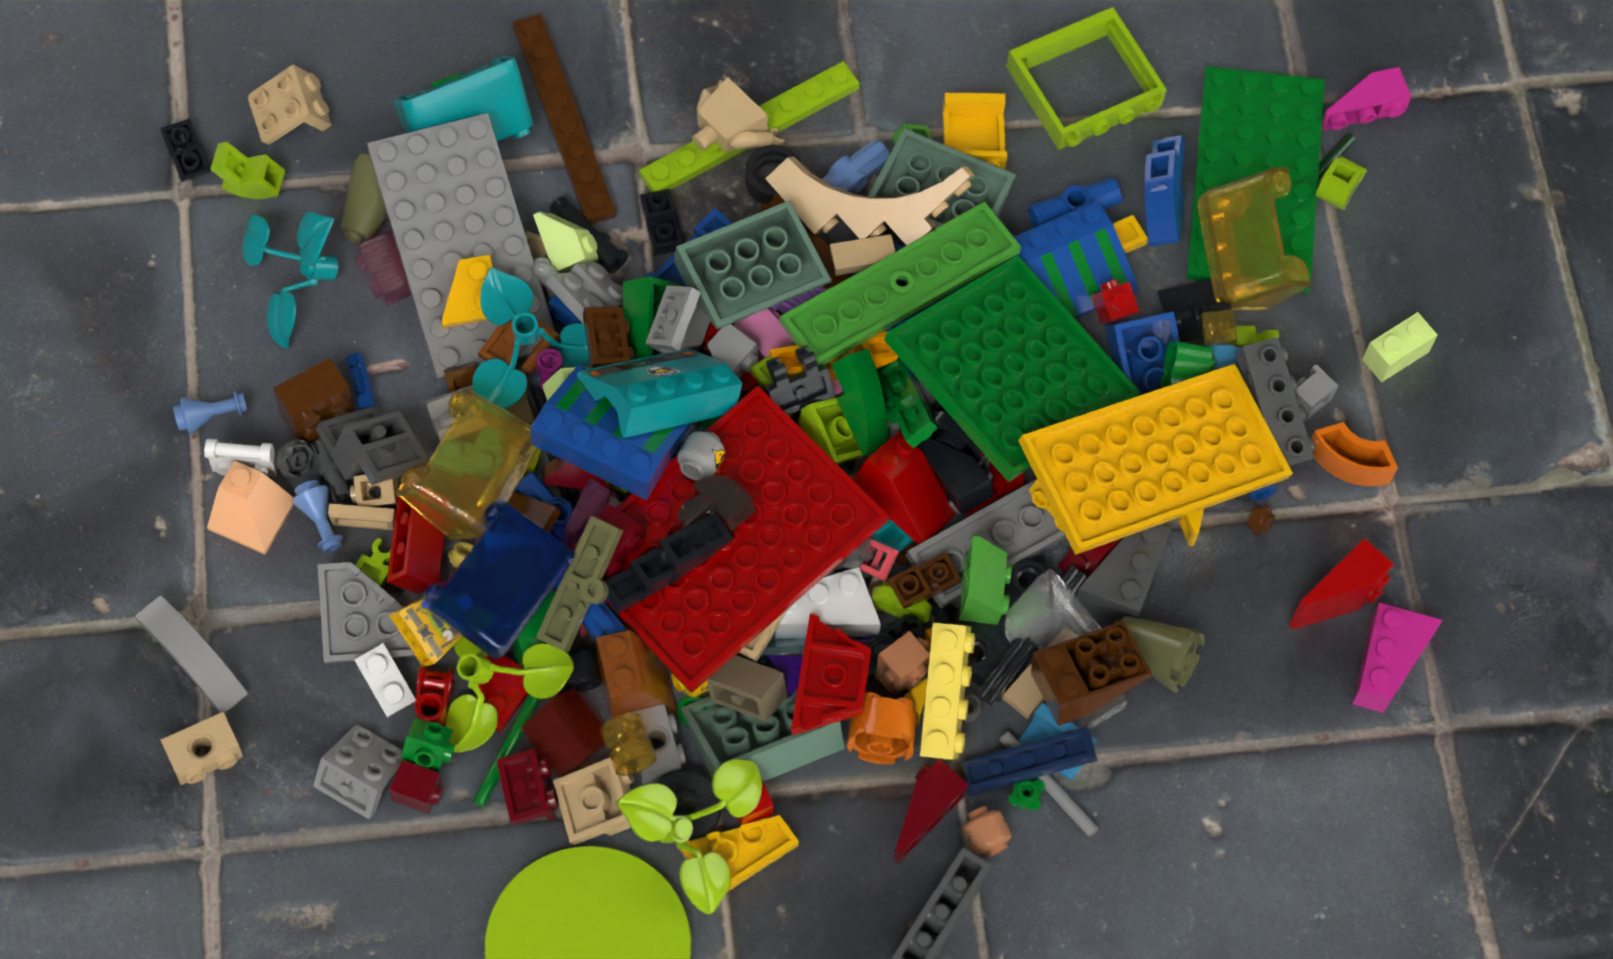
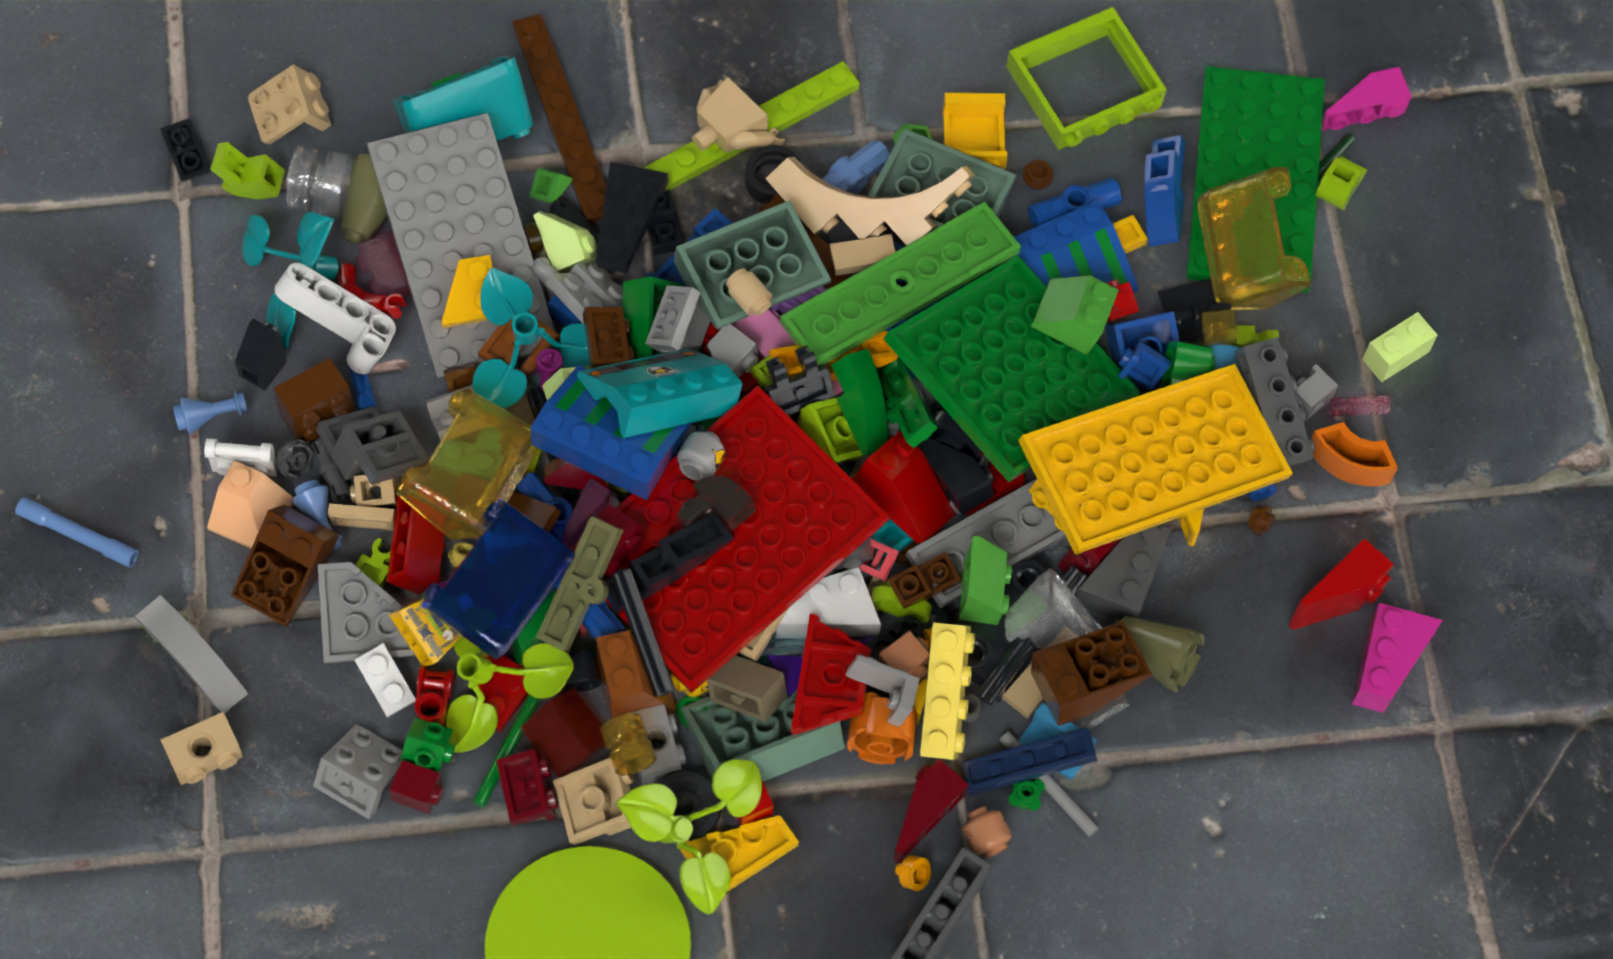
none -> medium blue piece [15,497,139,568]
none -> reddish brown slope [231,504,340,627]
none -> black slope [235,318,286,391]
none -> white beam [275,263,396,374]
none -> clear wheel [286,146,354,218]
none -> red arm [337,263,406,319]
none -> dark brown tile [522,221,543,254]
none -> bright green slope [529,168,573,204]
none -> black wing [596,162,669,274]
none -> black axle [612,568,673,697]
none -> tan brick [726,268,772,316]
none -> light grey bracket [846,655,920,727]
none -> light orange tile [895,855,931,891]
none -> reddish brown plate [1023,160,1053,190]
none -> bright green slope [1031,275,1118,355]
none -> blue bracket [1118,341,1171,389]
none -> clear pink axle [1328,396,1391,416]

